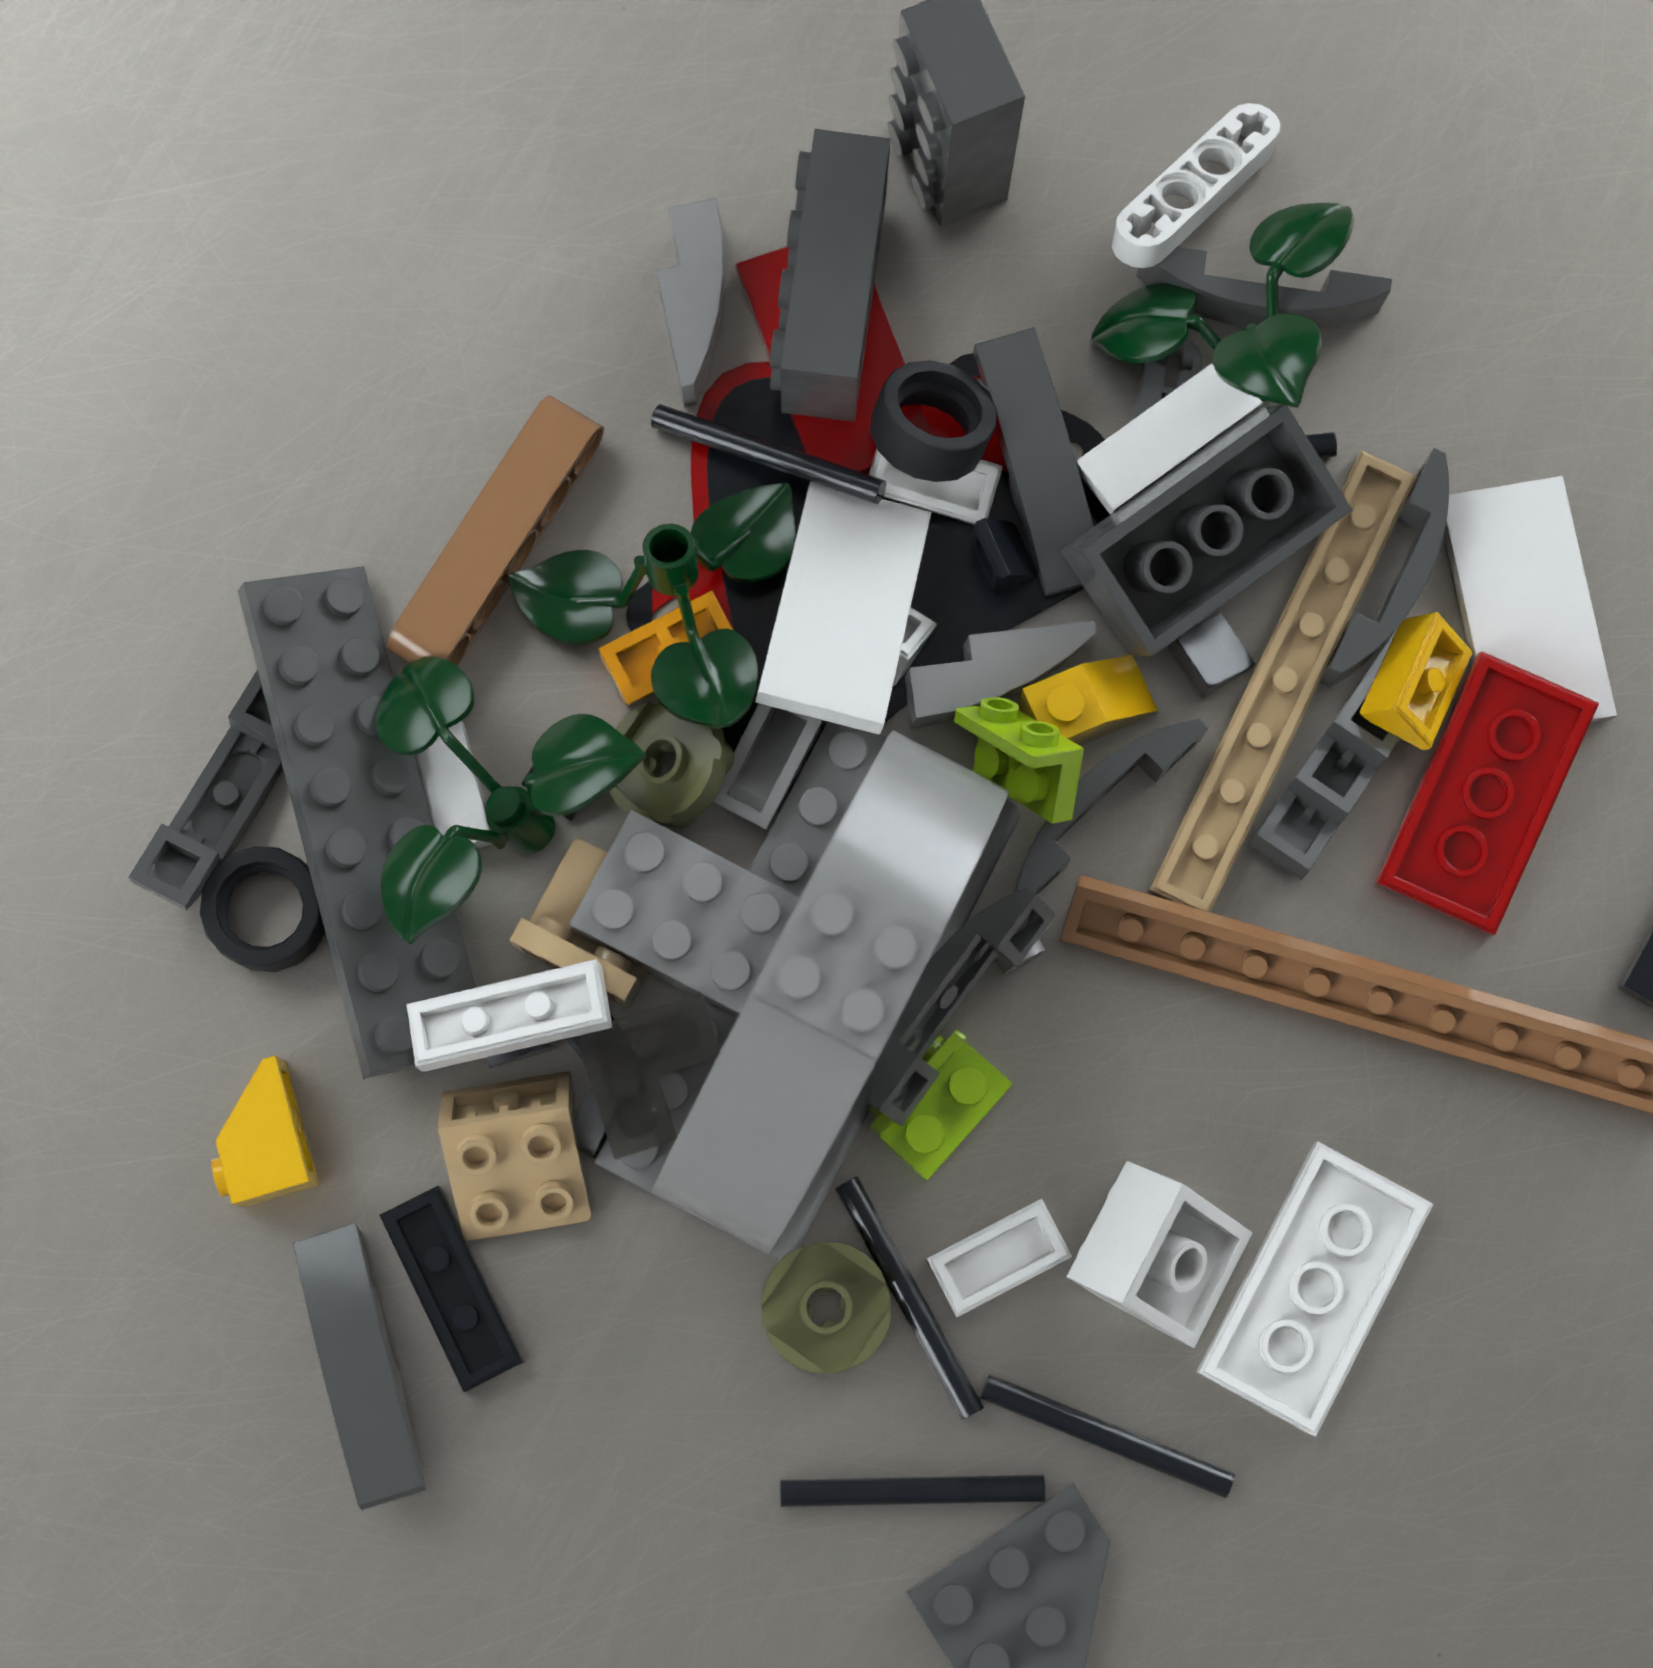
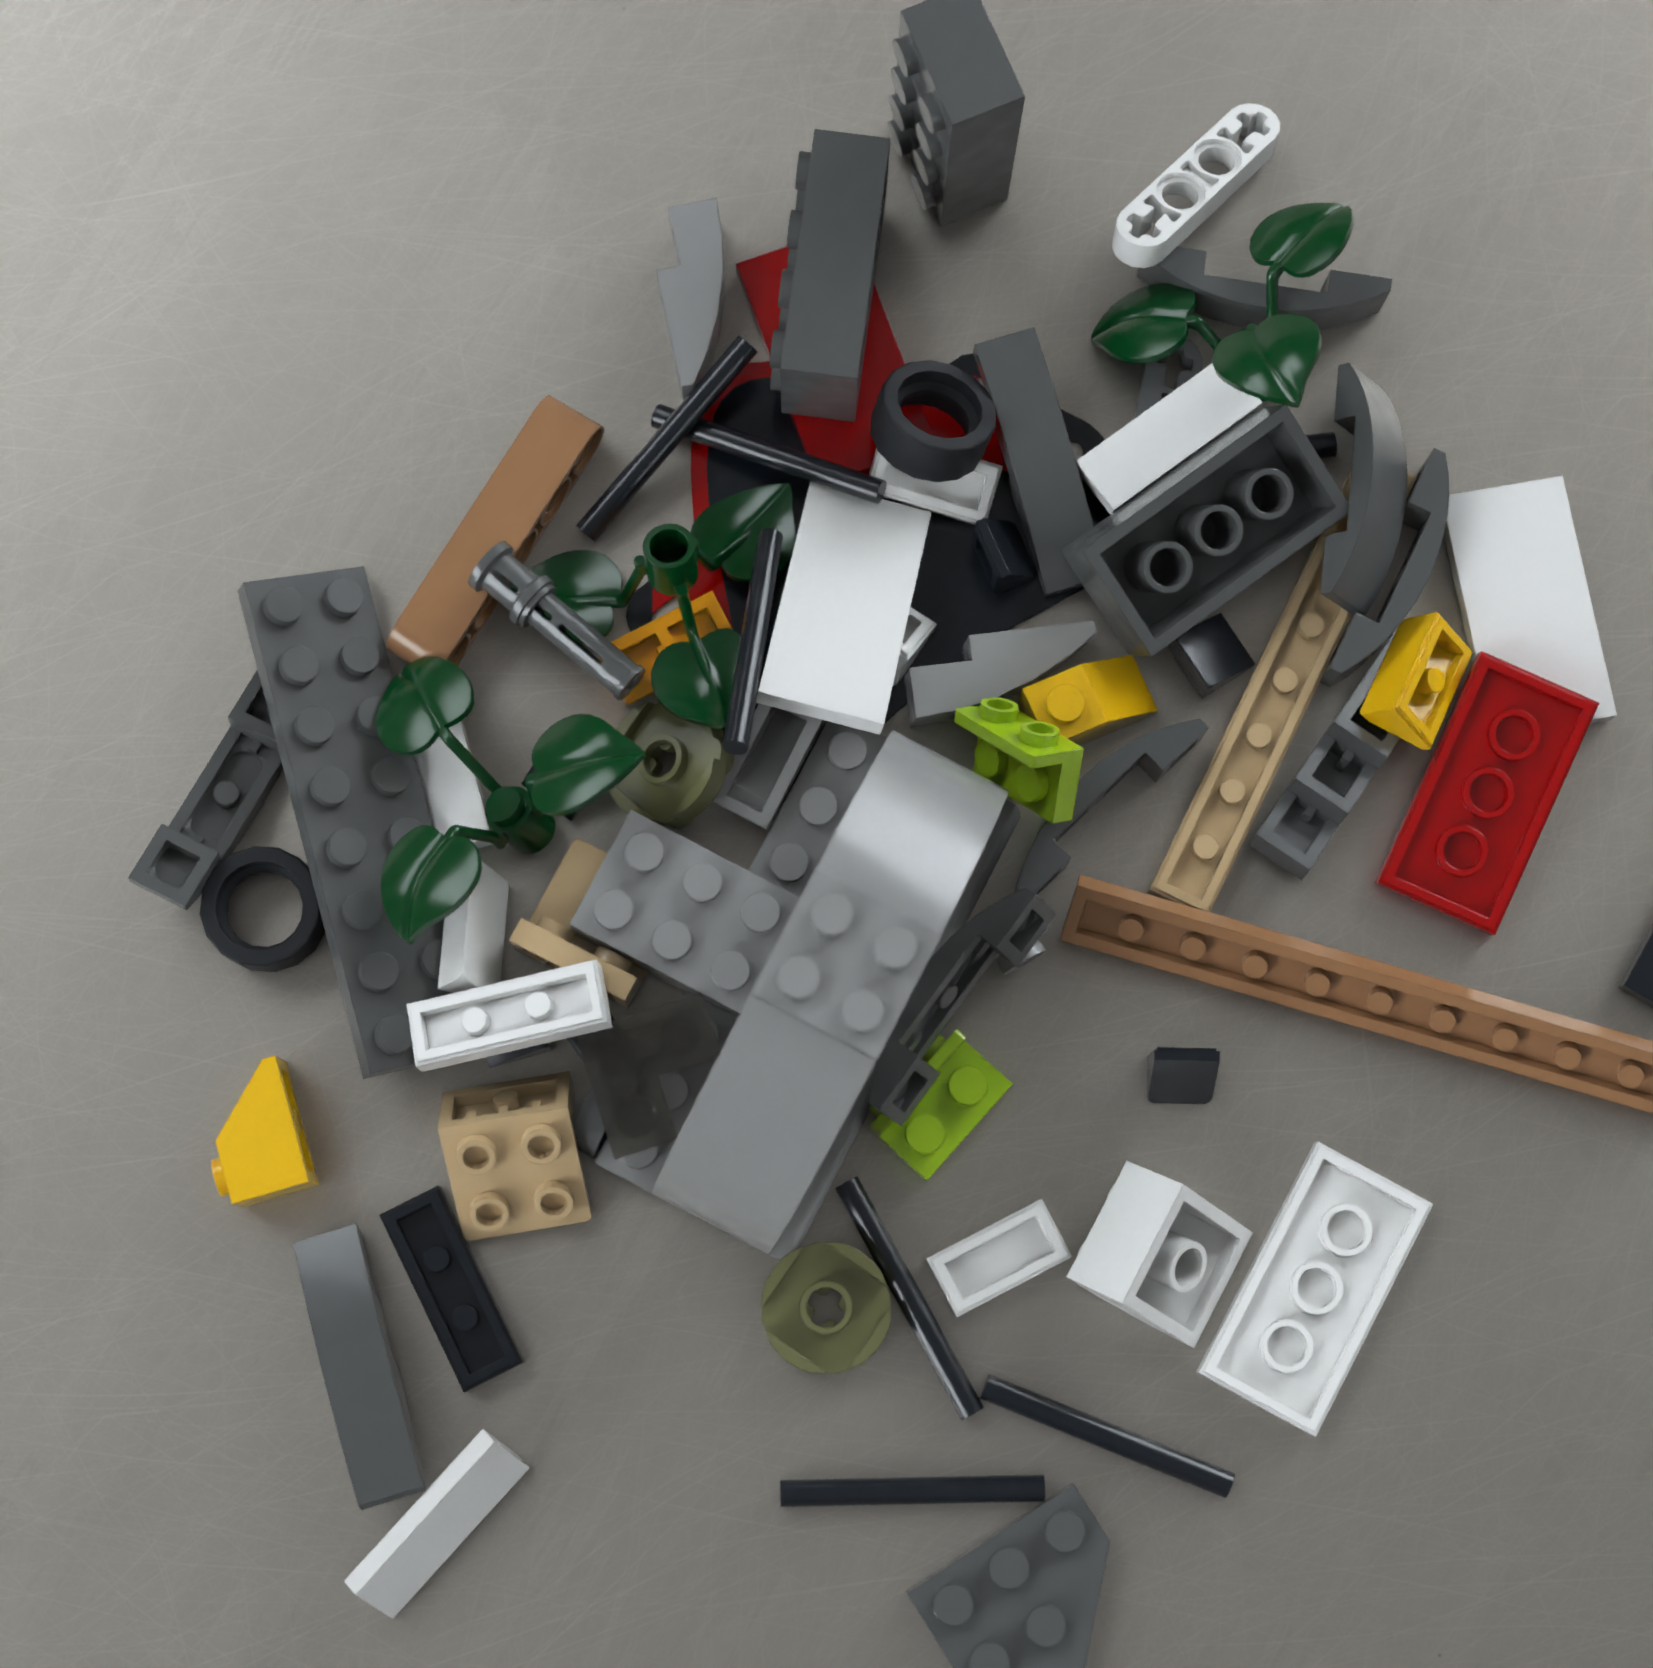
none -> white tile [344,1429,530,1619]
none -> white slope [438,861,509,993]
none -> dark grey pin [468,541,646,701]
none -> black bar [576,335,758,542]
none -> black bar [722,528,783,755]
none -> black slope [1147,1047,1220,1104]
none -> dark grey slope [1321,362,1407,615]

